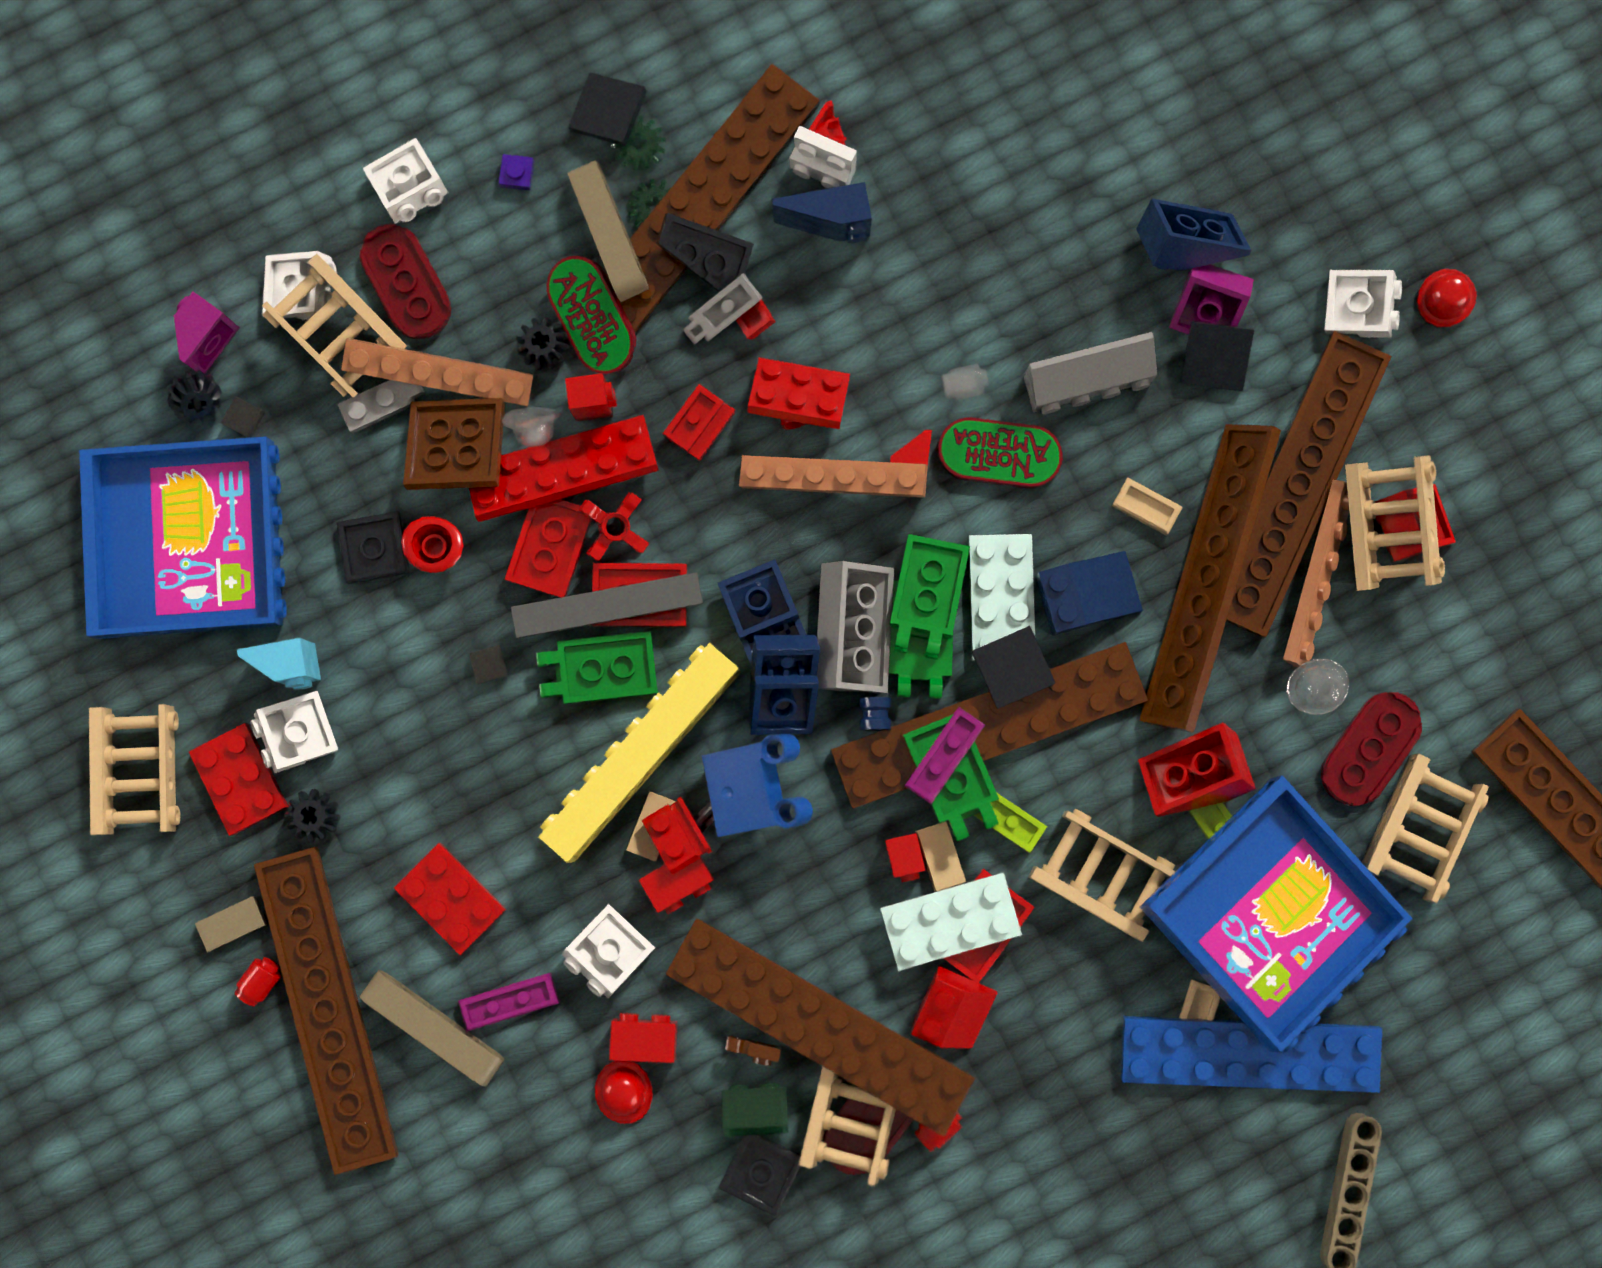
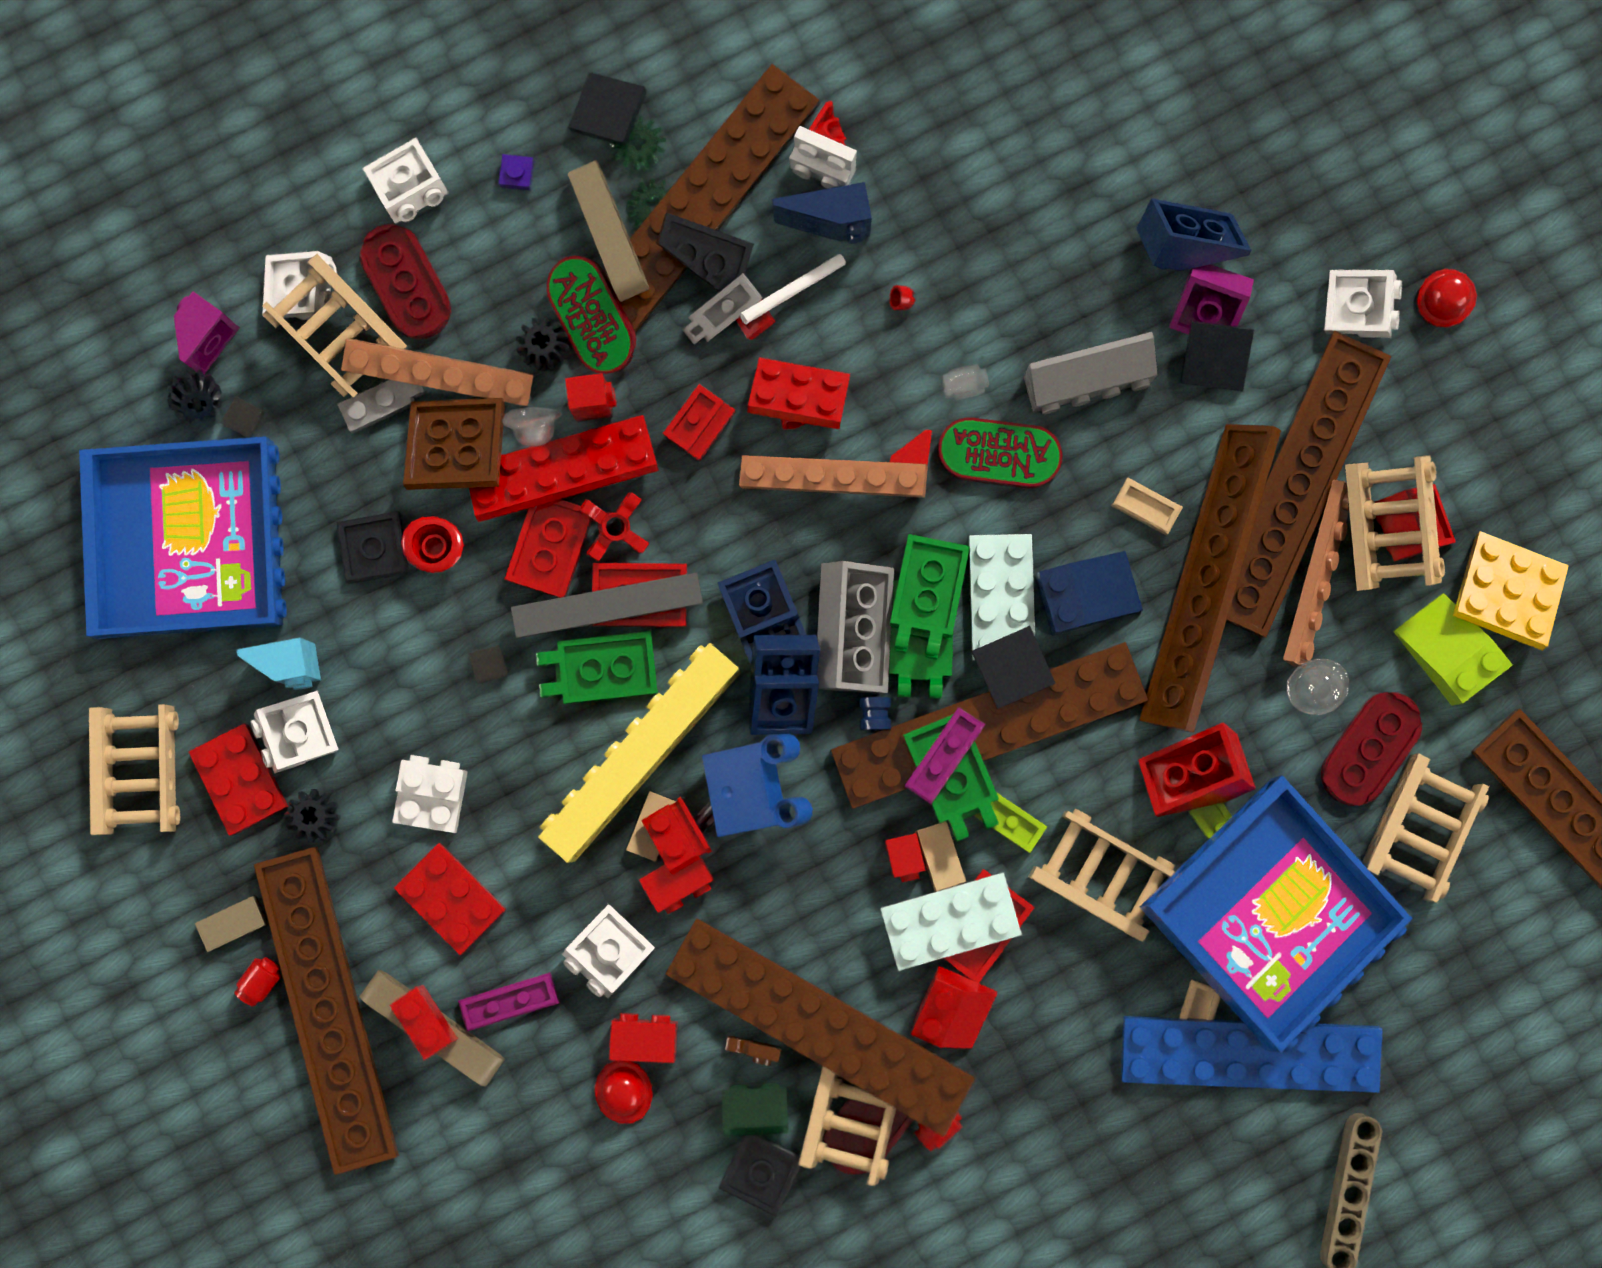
none -> red brick [389,985,458,1060]
none -> white plate [392,755,468,833]
none -> white bar [740,254,846,324]
none -> red hinge [889,285,916,311]
none -> lime slope [1393,593,1513,706]
none -> yellow plate [1453,531,1569,651]

